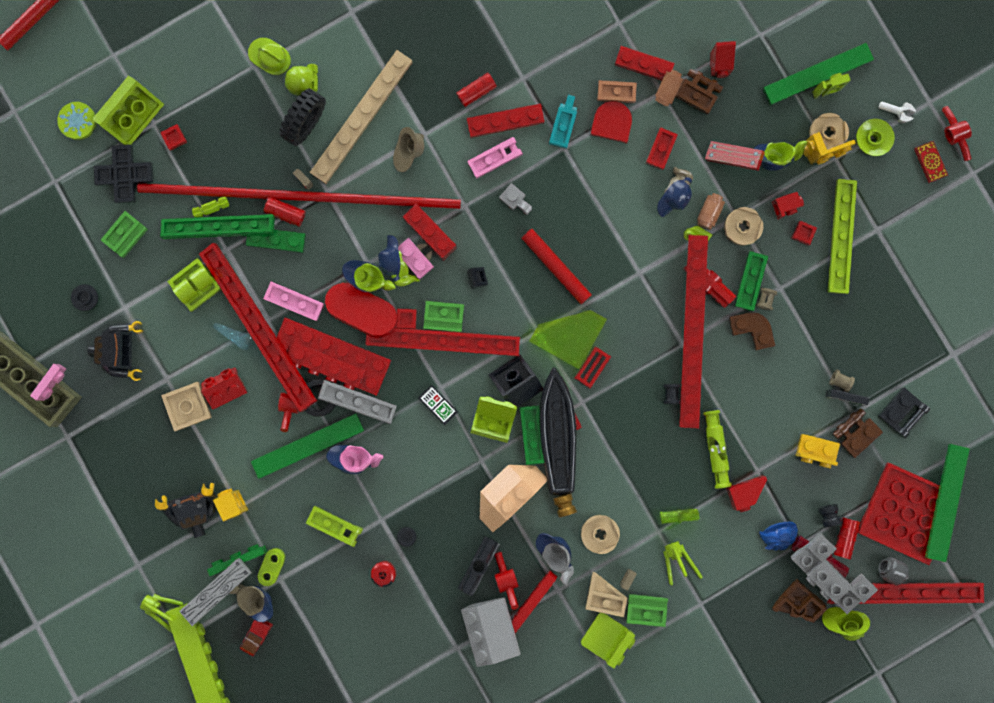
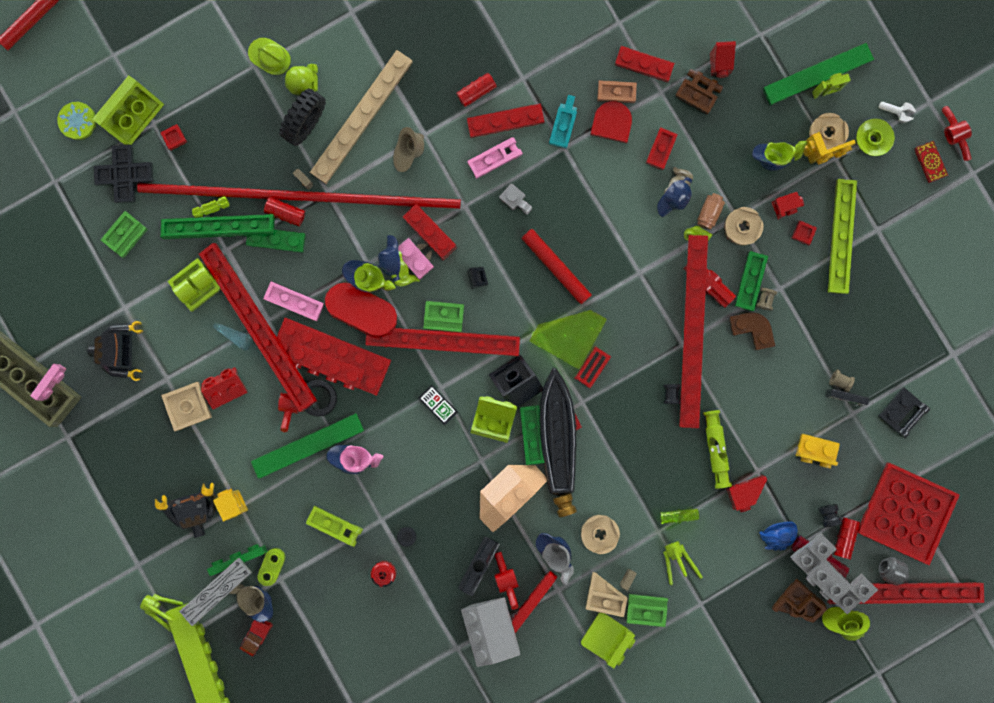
black piece [71,284,98,311] -> none
light grey tile [317,380,397,424] -> none
red plate [396,309,417,329] -> none
nougat head [655,69,684,107] -> none
tile [705,141,765,171] -> none
reddish brown plate [833,408,883,458] -> none
green tile [925,444,970,562] -> none

